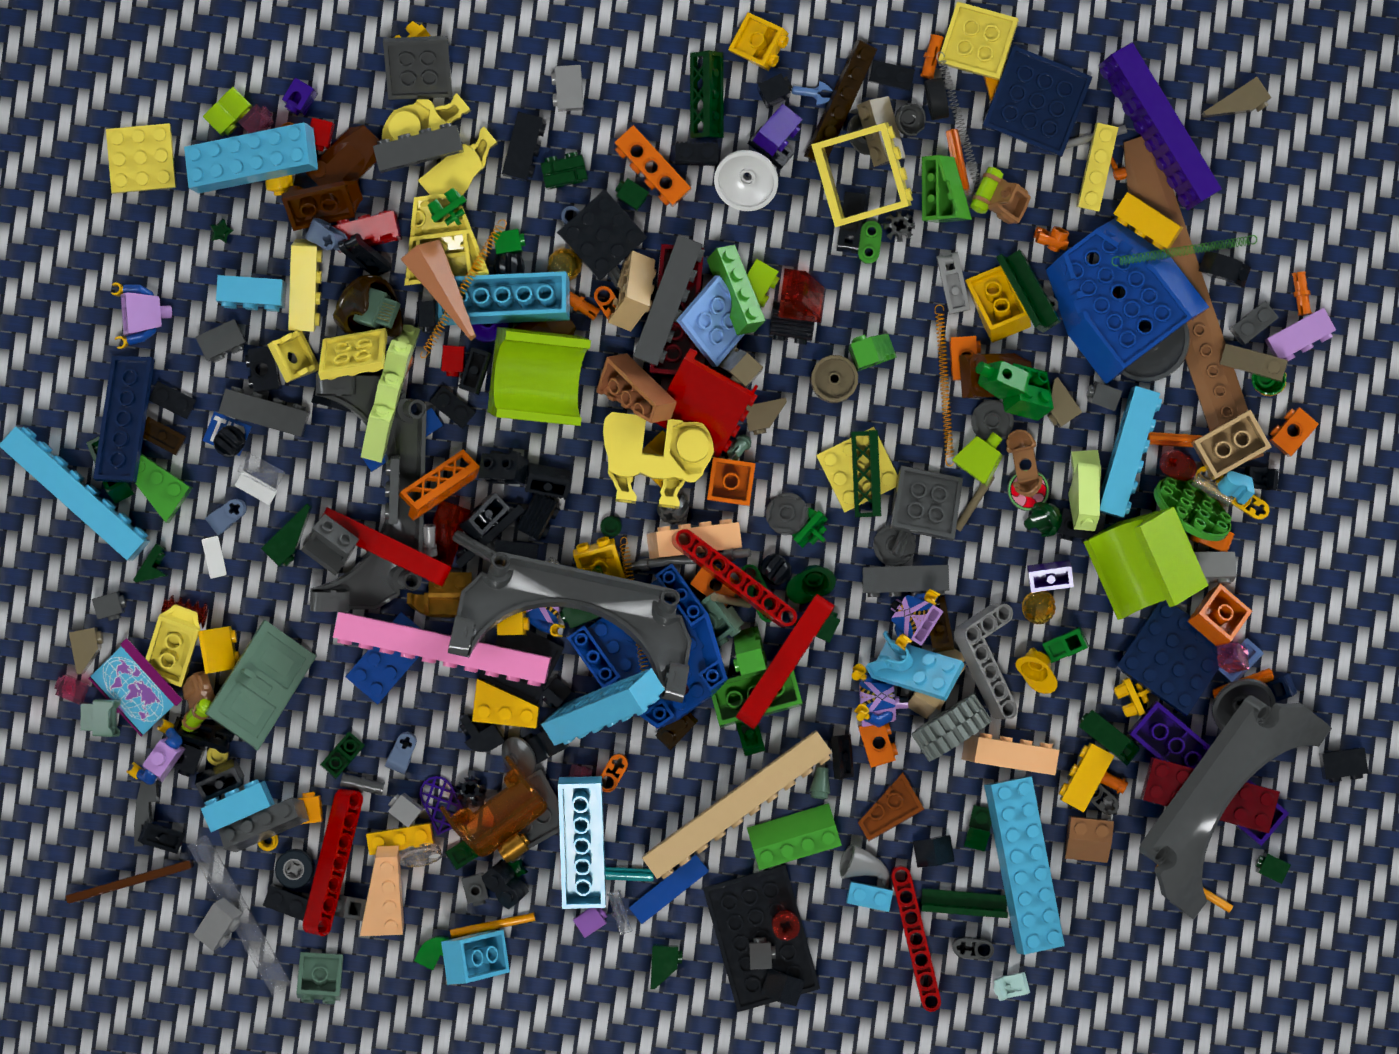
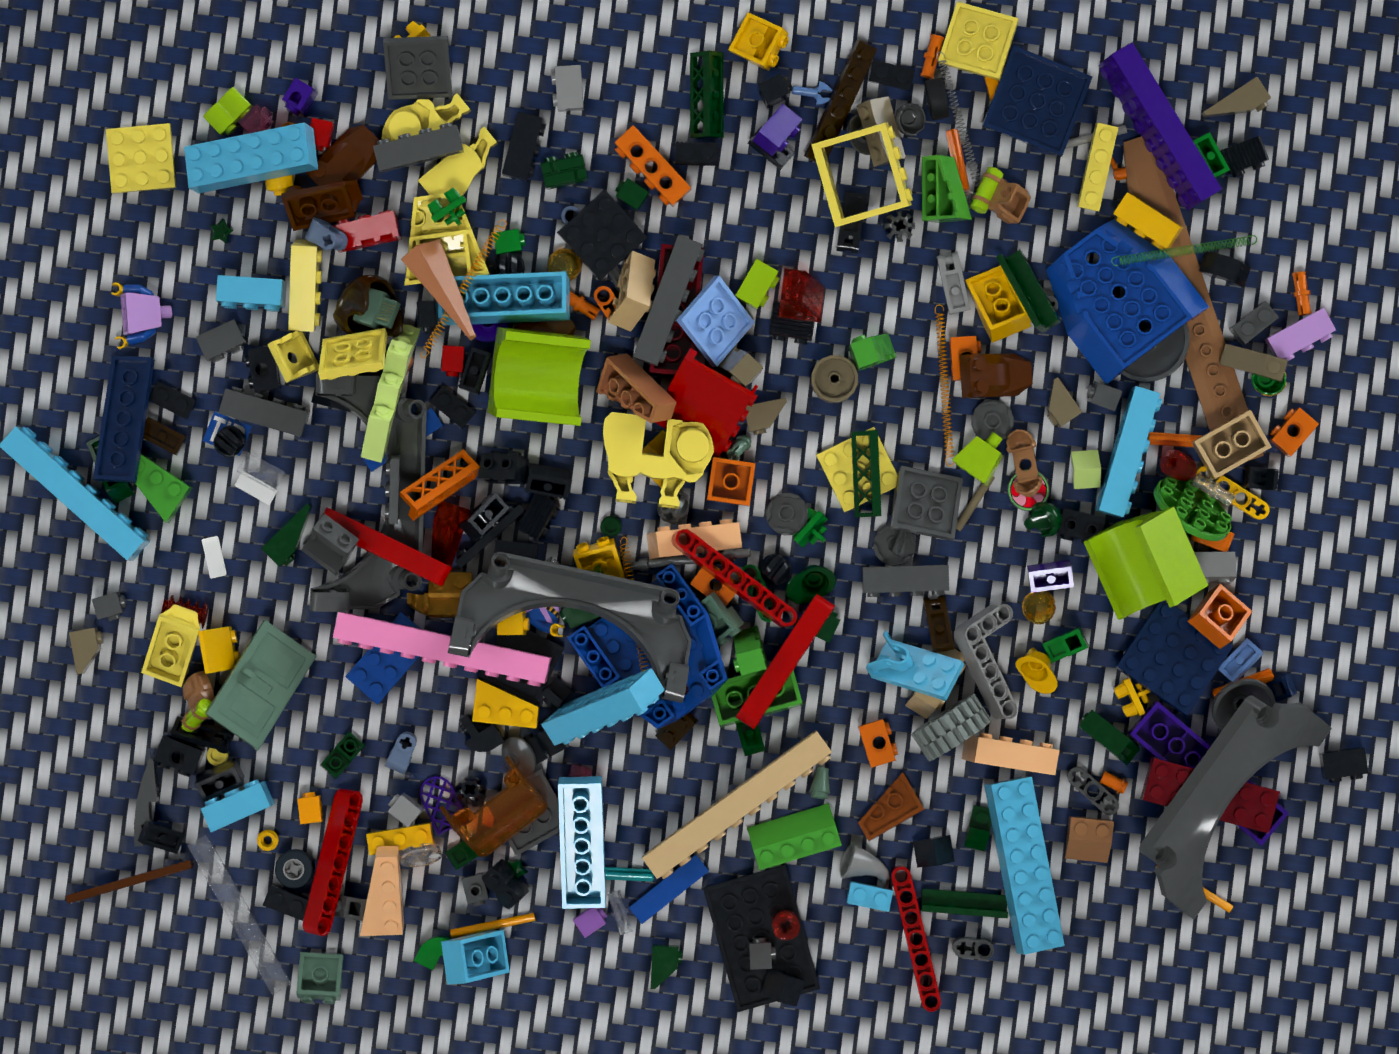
clear pink brick [54,674,90,704] -> none
sand green piece [80,699,121,737] -> none
sticker [88,638,183,737] -> none
torso [126,719,186,785] -> none
dark green slope [133,544,169,582] -> none
light grey brick [194,897,243,951] -> none
sand blue piece [205,499,247,536] -> none
dark grey brick [218,797,309,852] -> none
black plate [338,233,392,276] -> none
dark grey pin [340,773,385,796] -> none
light grey pin [423,524,438,557] -> none
dark grey axle [452,530,503,567] -> none
pearl gold brick [497,832,530,863] -> none
orange beam [600,753,628,792] -> none
bright green arch [706,245,766,335] -> none
dark tan bar [710,593,751,608] -> none
white dish [714,150,779,211] -> none
black plate [831,734,854,779] -> none
torso [852,663,908,727] -> none
bright green plate [858,221,882,264] -> none
torso [891,589,944,651] -> none
green torso [975,361,1031,399] -> none
light aqua bracket [994,972,1030,1001] -> none
green slope [1002,363,1054,421] -> none
orange plate [1034,226,1069,252] -> none
yellow brick [1058,743,1114,812] -> none
yellowish green slope [1068,463,1100,531] -> none
medium azure leg [1217,471,1255,505] -> none
clear pink brick [1217,642,1249,674] -> none
dark green brick [1255,852,1291,884] -> none
none -> green brick [1193,132,1230,179]
none -> black brick [1220,135,1269,178]

